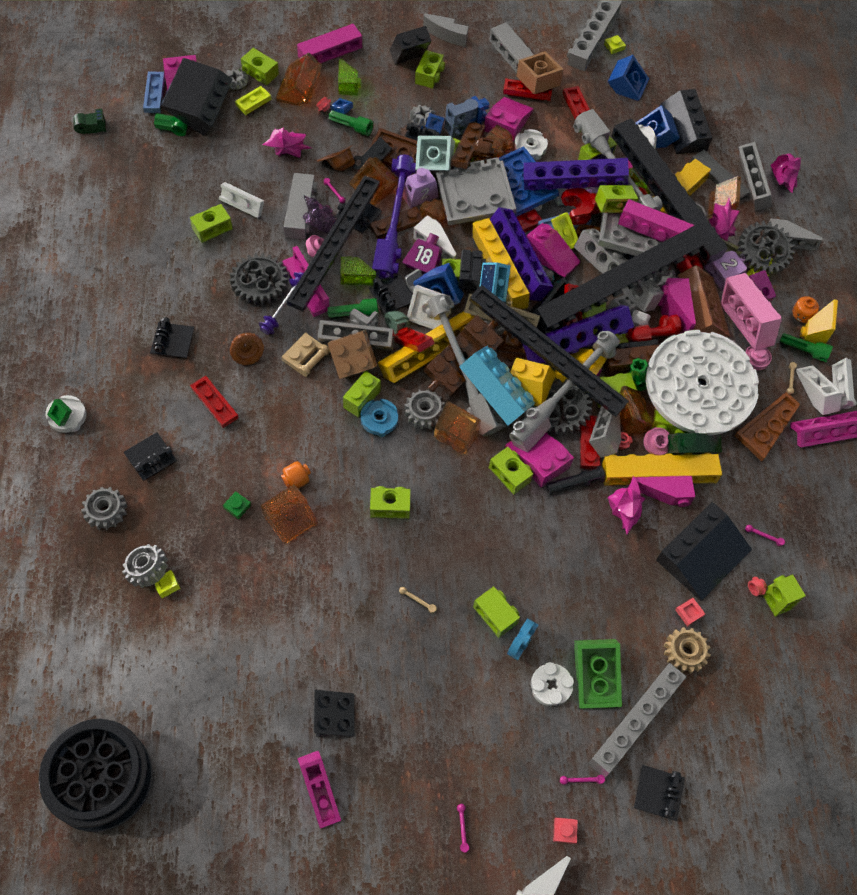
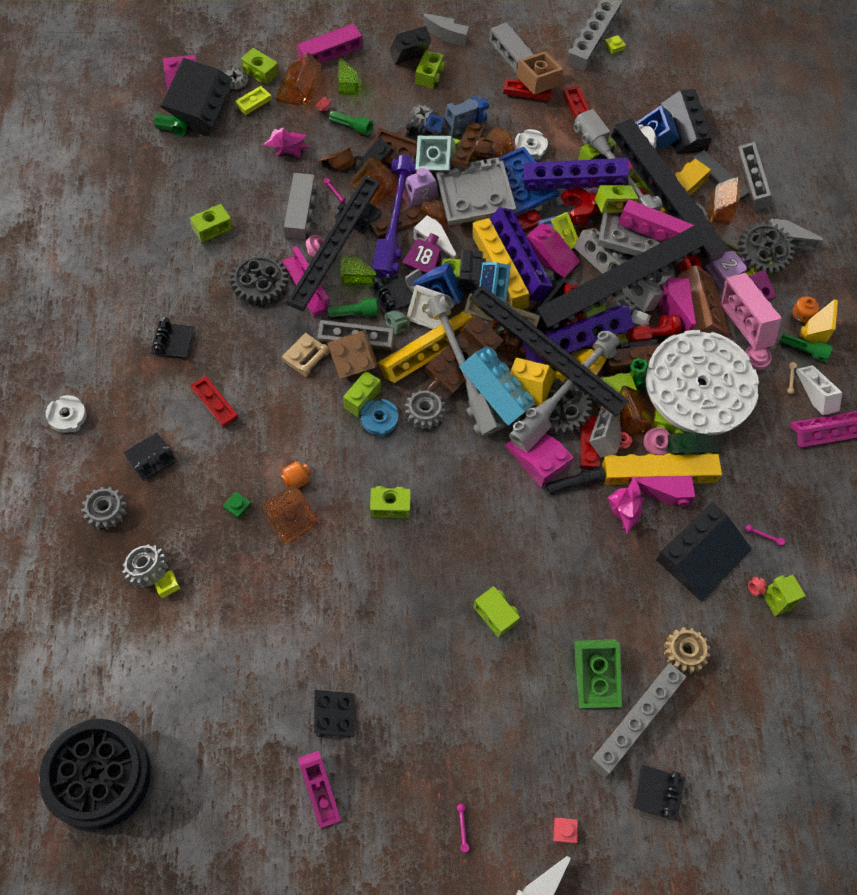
green plate [47,399,72,426] -> none
dark green leg [73,108,106,134] -> none
medium blue plate [143,72,165,113] -> none
white hinge [219,182,264,218] -> none
dark orange hair [230,333,264,365] -> none
dark purple axle [259,272,304,335] -> none
clear purple hinge [303,195,336,234] -> none
blue tile [330,98,353,114] -> none
light grey bracket [350,308,379,327] -> none
red plate [394,327,435,353] -> none
tan hinge [399,587,436,613] -> none
clear orange slope [434,401,481,454] -> none
dark pink slope [485,97,534,143] -> none
lime brick [489,447,533,495] -> none
dark azure plate [507,618,539,661] -> none
white plate [531,662,574,707] -> none
dark pink hinge [560,775,605,785] -> none
blue slope [608,55,649,101] -> none
coral plate [675,598,705,627] -> none
dark pink hair [709,196,740,241] -> none
dark orange wing [735,392,800,462] -> none
dark pink hair [770,153,801,193] -> none
white hinge [832,358,857,410] -> none

